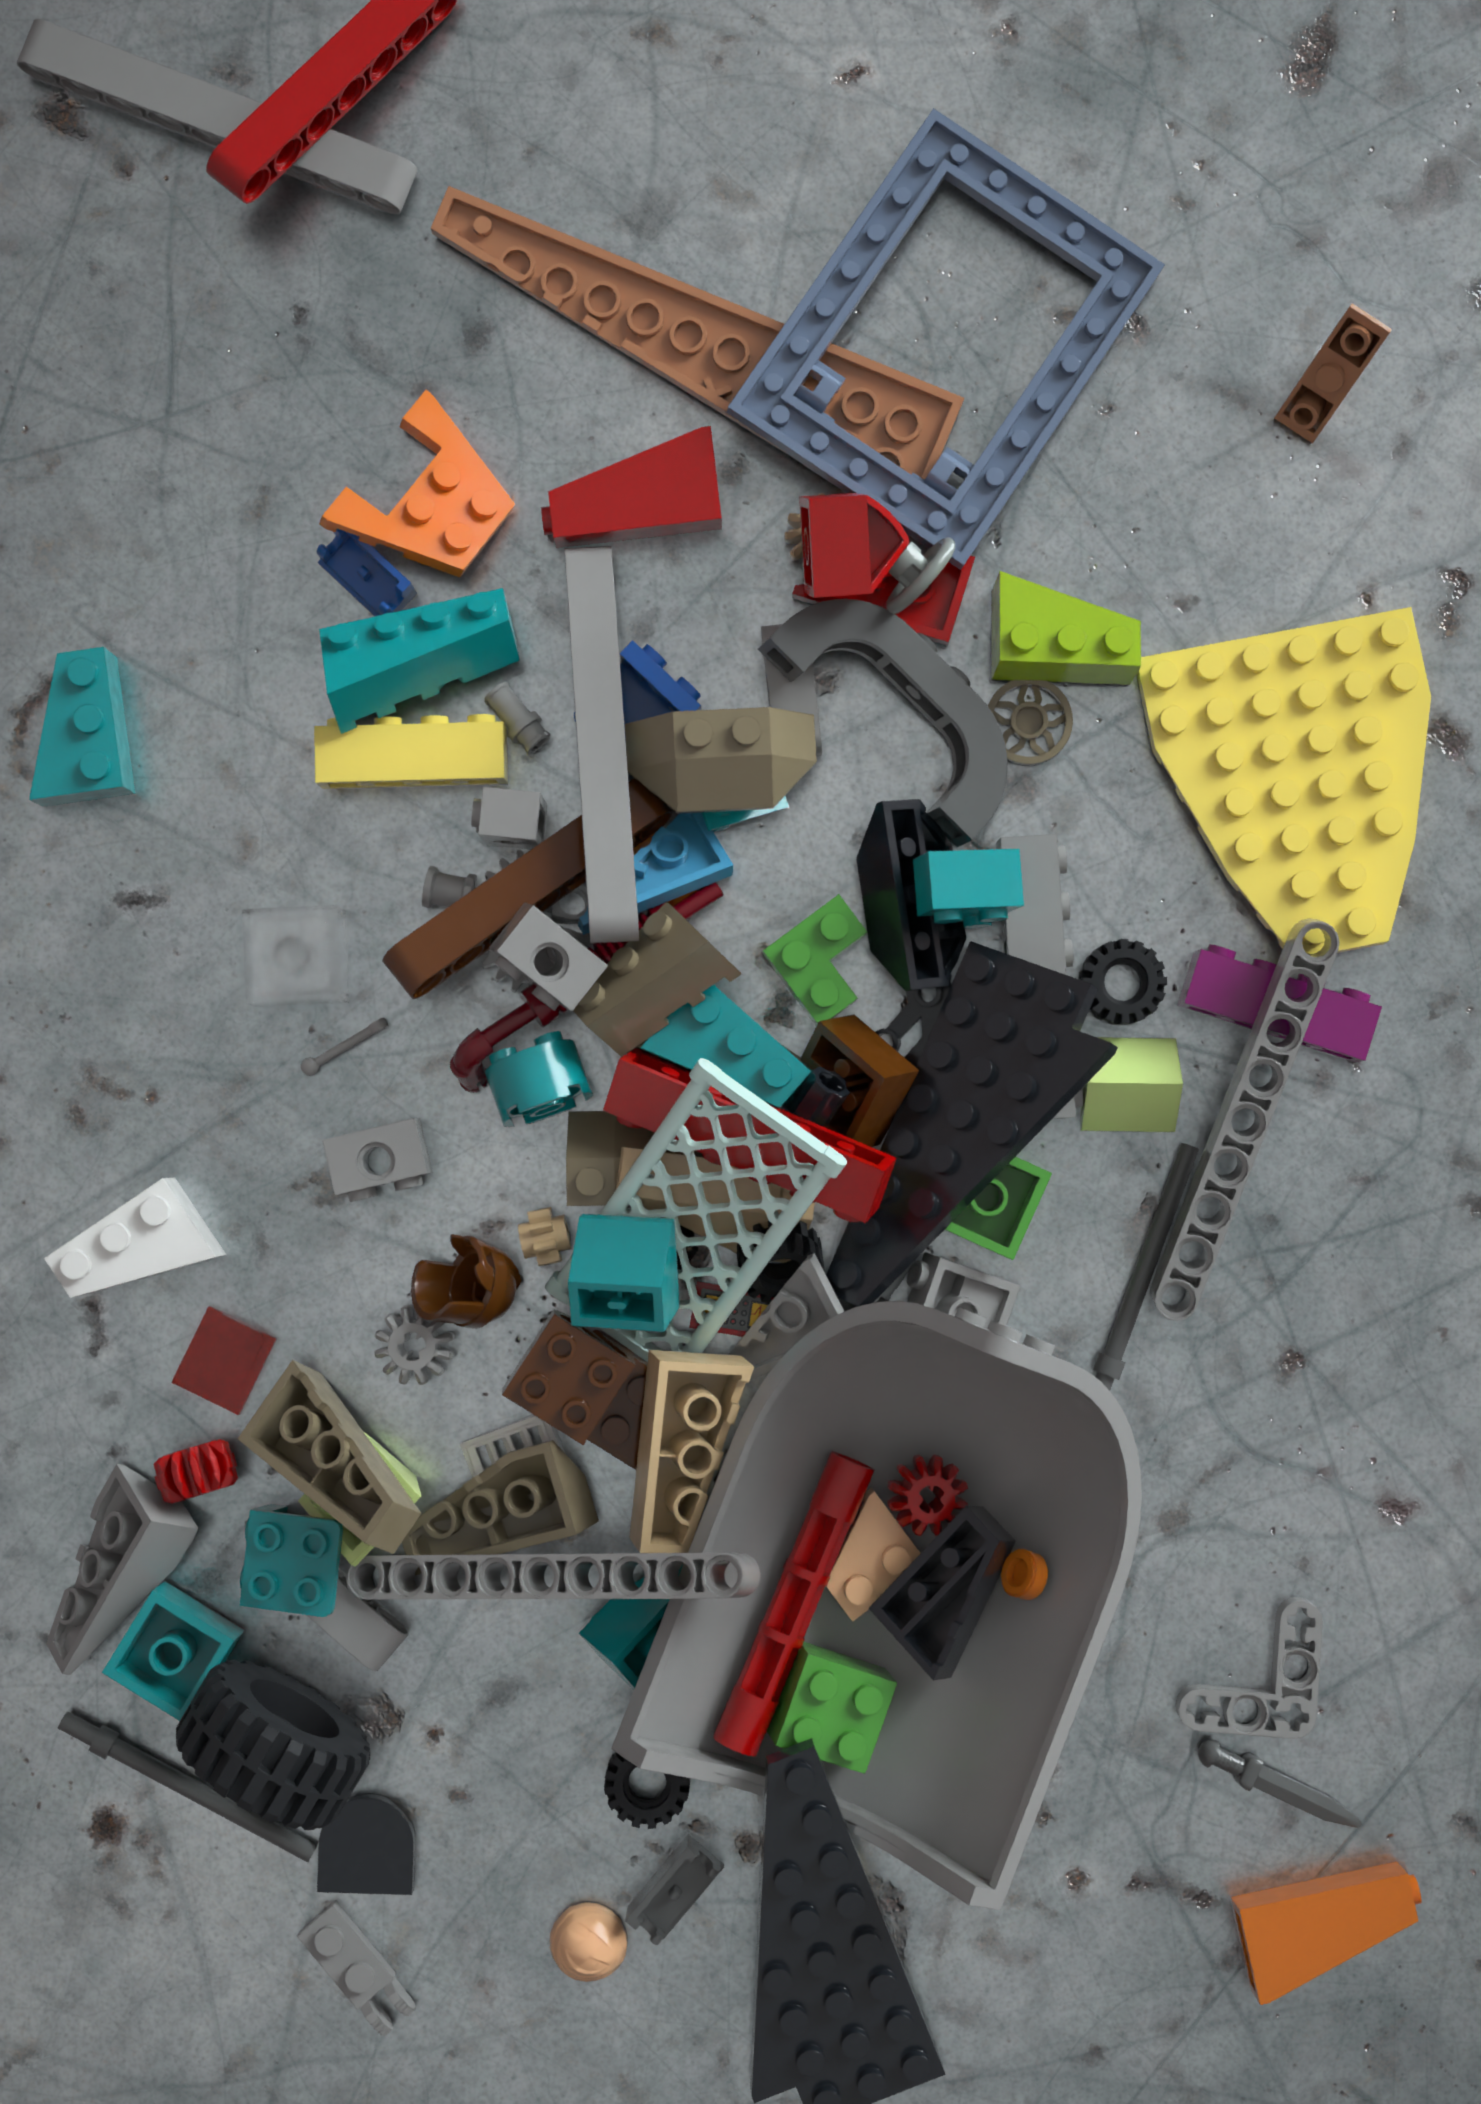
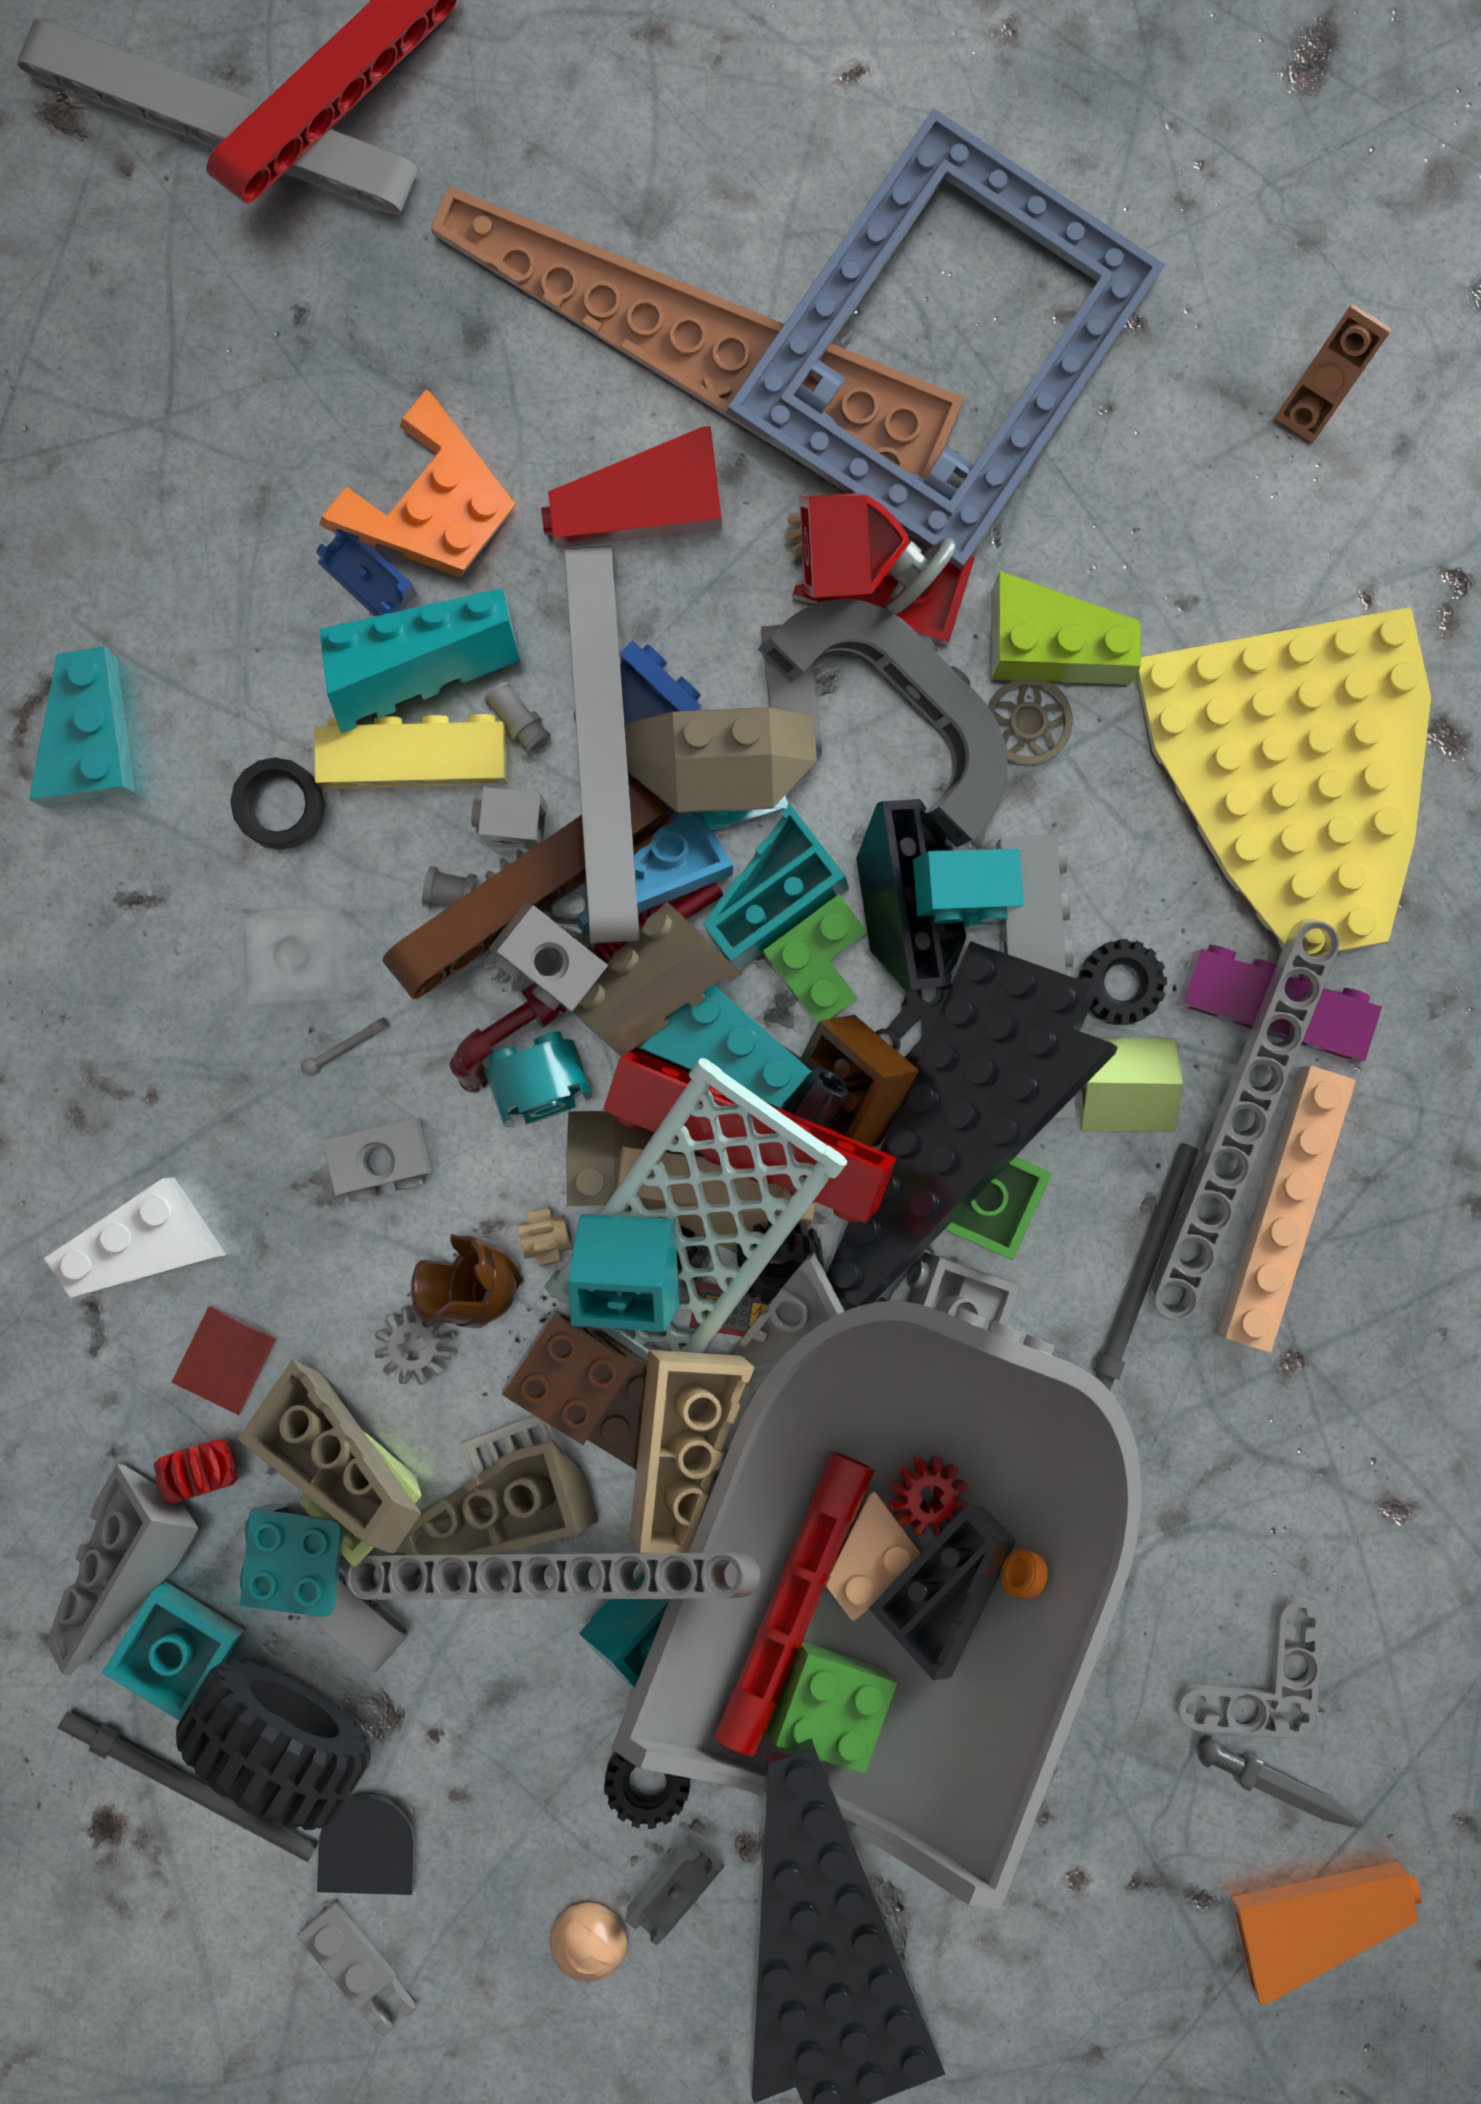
none -> black tyre [230,757,325,850]
none -> teal wedge [703,803,849,970]
none -> light nougat brick [1216,1066,1356,1353]

